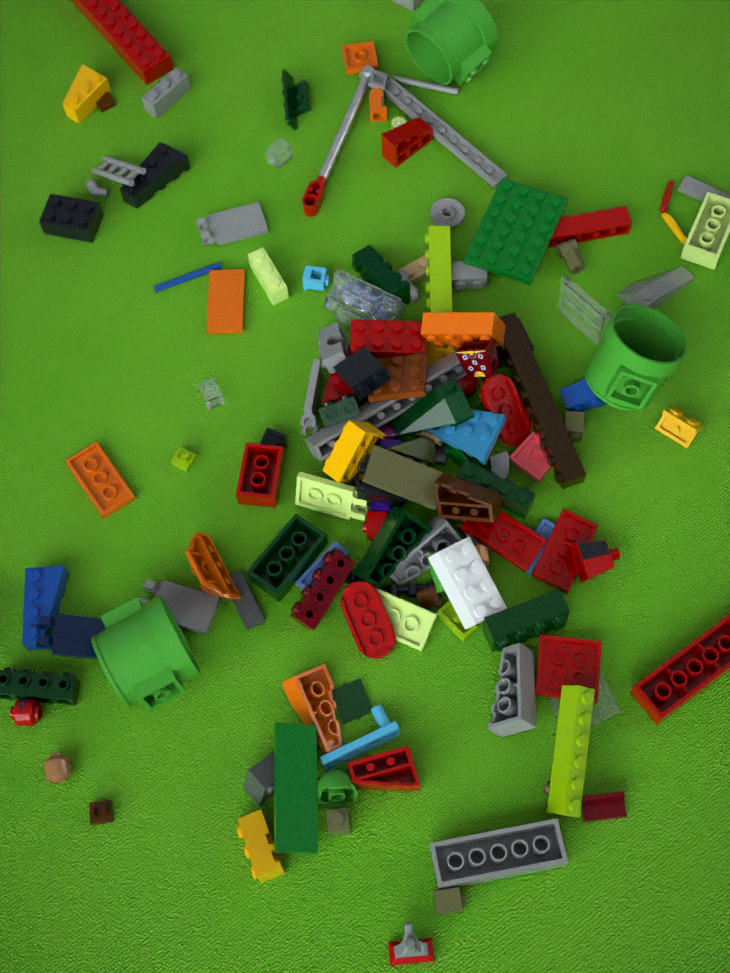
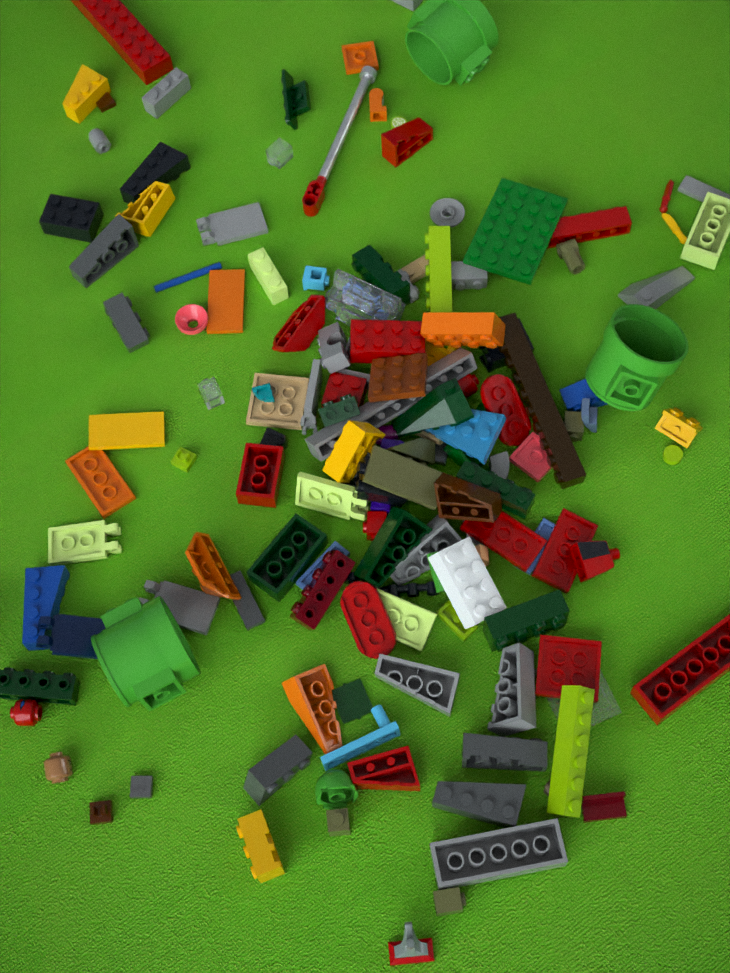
light grey arm [86,179,109,197] -> none
light grey bar [91,156,146,187] -> none
green tile [274,722,318,854] -> none
black brick [333,347,391,401] -> none
light grey tile [368,69,388,91] -> none
light grey plate [383,78,508,188] -> none
light grey bar [394,76,459,95] -> none
reddish brown tile [416,585,441,609] -> none
dark red torso [455,340,499,383] -> none
clear piece [557,274,612,345] -> none
none -> yellowish green tile [48,520,122,566]
none -> dark grey wedge [69,214,139,288]
none -> light grey brick [89,128,111,154]
none -> yellow tile [89,411,165,450]
none -> dark grey wedge [103,293,150,353]
none -> yellow wedge [115,181,176,237]
none -> flat silver tile [130,776,153,798]
none -> coral piece [175,304,208,335]
none -> tan plate [246,373,309,430]
none -> teal tile [252,383,275,402]
none -> red wedge [272,294,325,352]
none -> light grey wedge [374,654,460,717]
none -> dark grey wedge [432,781,526,828]
none -> dark grey wedge [462,733,547,772]
none -> sand blue slope [581,398,597,433]
none -> lime tile [663,445,683,465]

